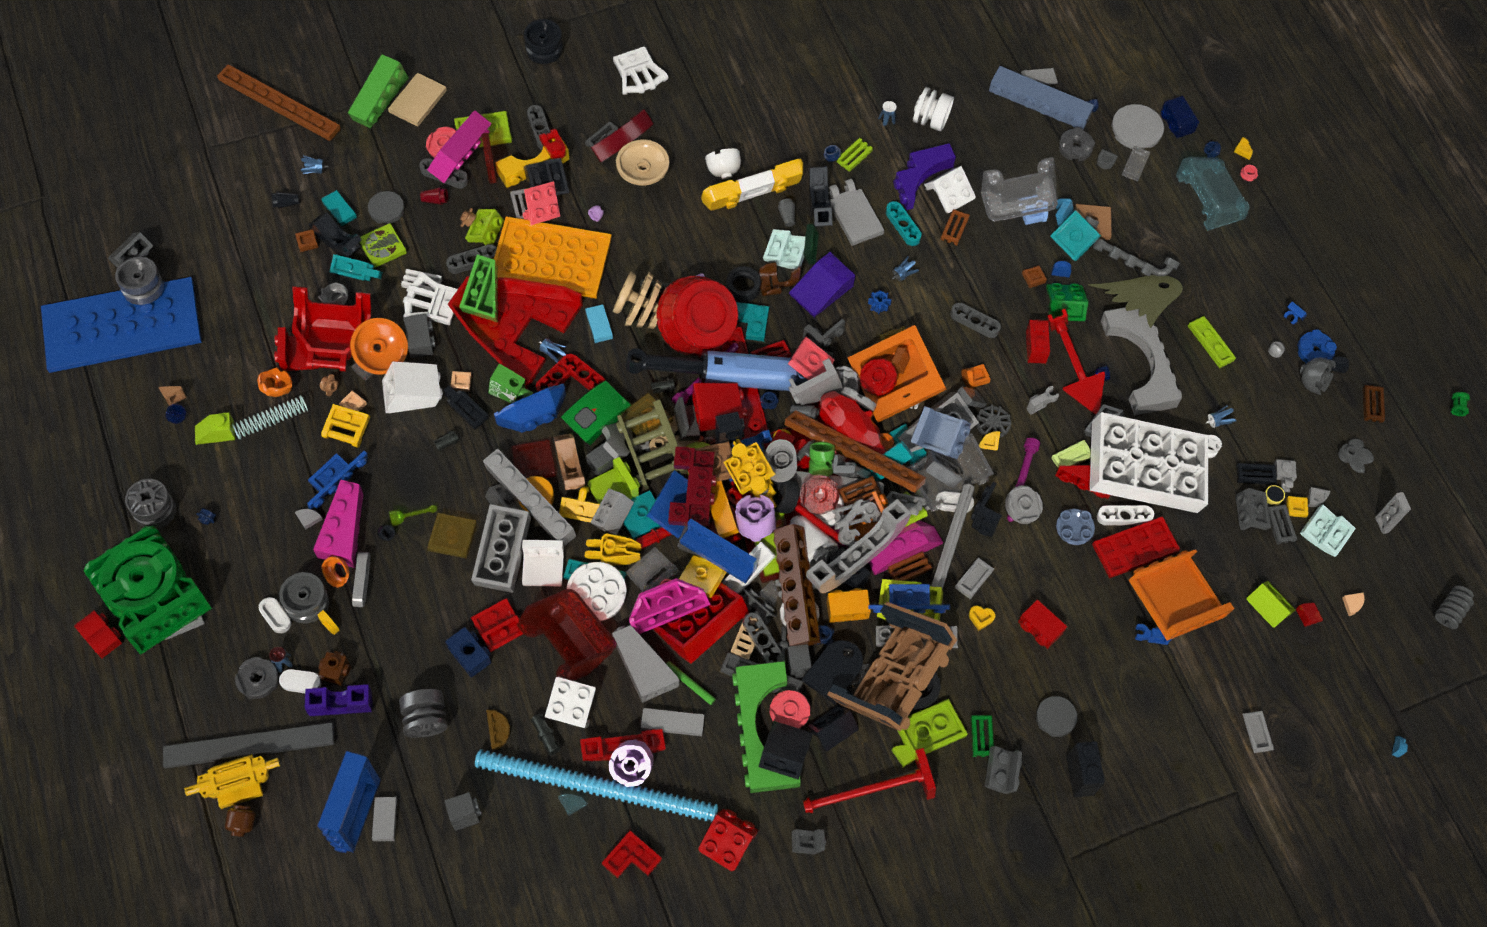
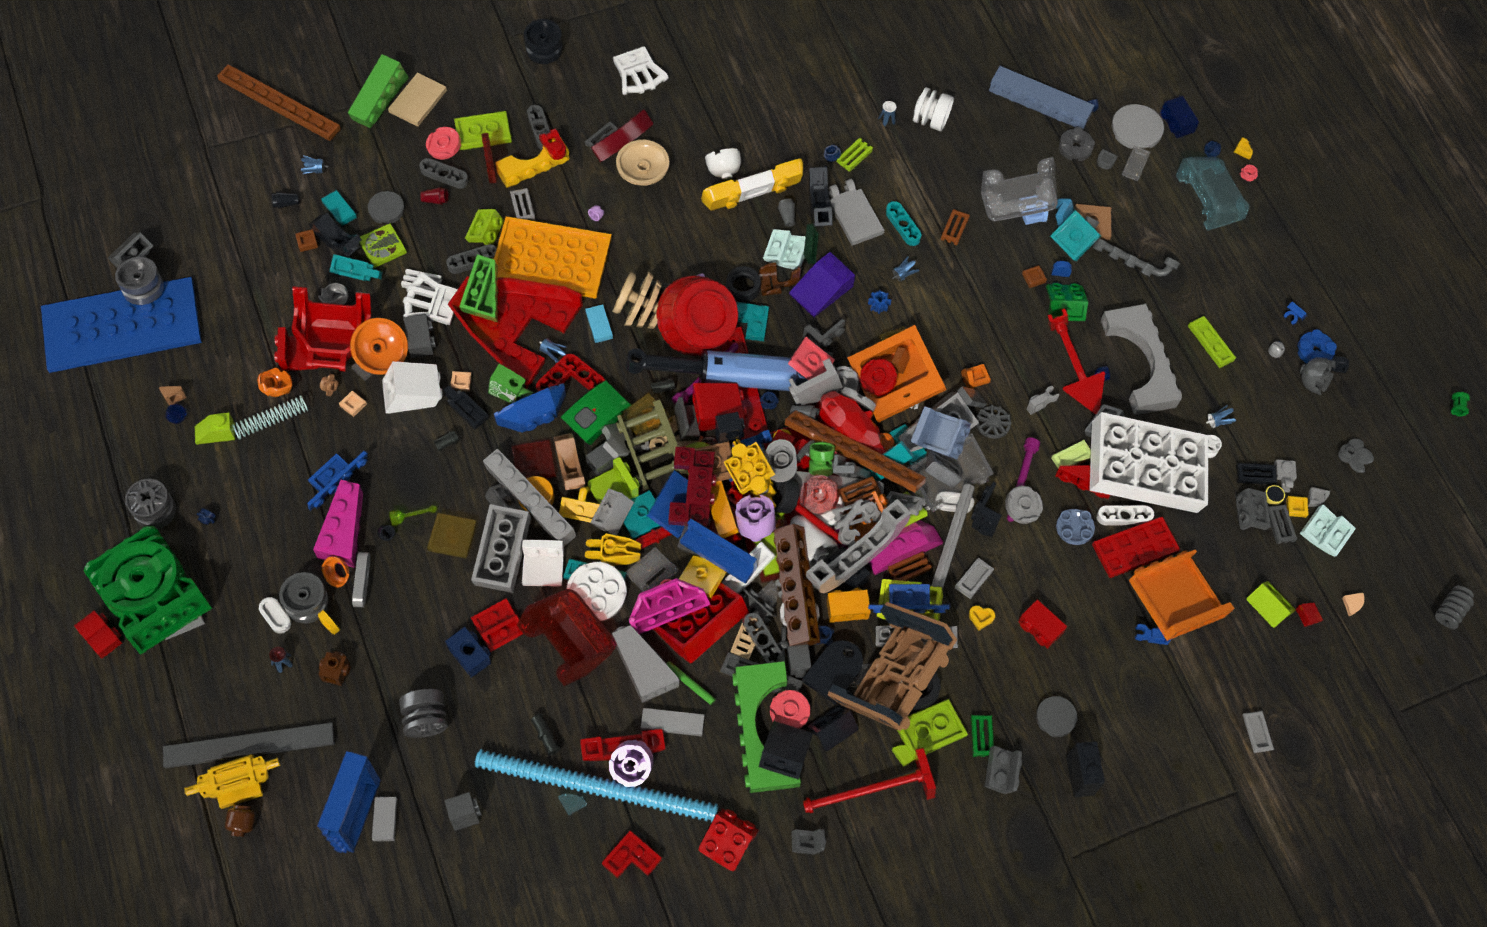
flat silver plate [235,657,278,700] -> none
white tile [279,669,321,693] -> none
light grey tile [295,509,323,530] -> none
dark purple arch [305,685,372,716] -> none
yellow plate [321,404,370,448] -> none
dark pink wedge [427,110,492,183] -> none
medium nougat plate [460,208,476,227] -> none
pearl gold tile [486,710,510,751] -> none
black slope [523,158,569,196] -> none
coral hinge [523,181,560,225] -> none
white bracket [545,677,596,728] -> none
red tile [750,340,792,358] -> none
dark purple arch [893,143,956,210] -> none
white bracket [924,166,976,213] -> none
dark grey beam [950,303,1001,338] -> none
yellow tile [978,431,1000,450] -> none
light grey tile [1021,68,1058,84] -> none
red brick [1026,320,1050,364] -> none
olive piece [1088,275,1183,328] -> none
reddish brown tile [1363,385,1385,423] -> none
light grey tile [1375,492,1411,534] -> none
dark azure tile [1392,736,1408,758] -> none

